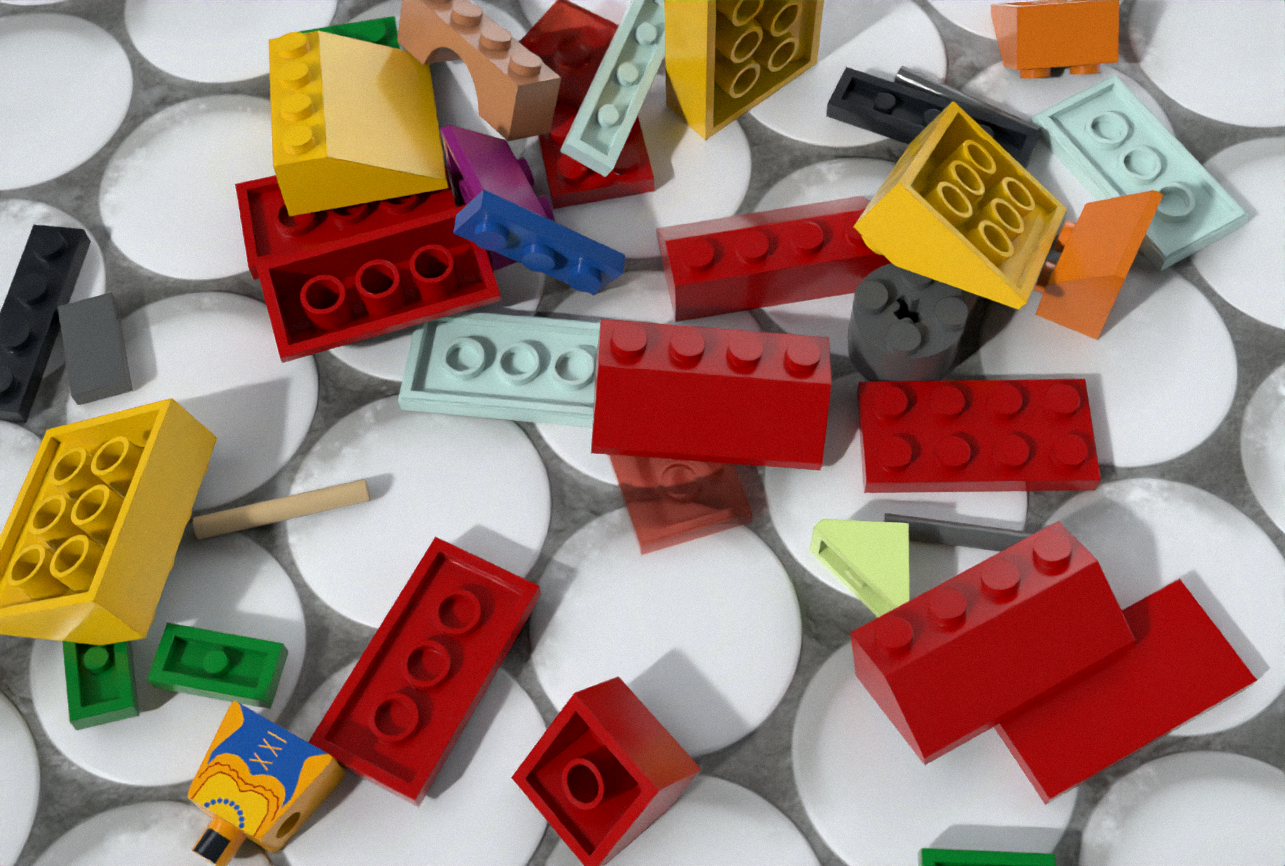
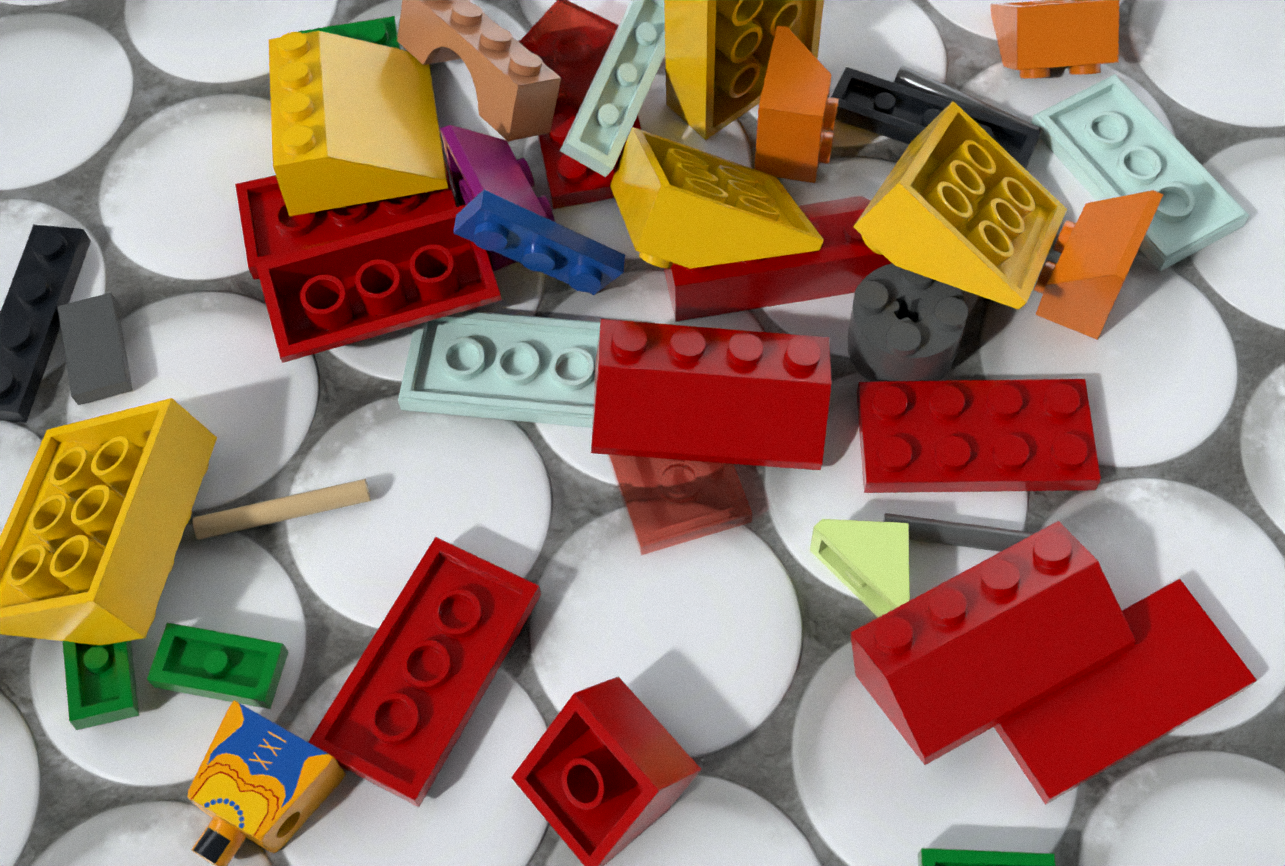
none -> yellow slope [610,127,824,269]
none -> orange slope [755,25,839,183]

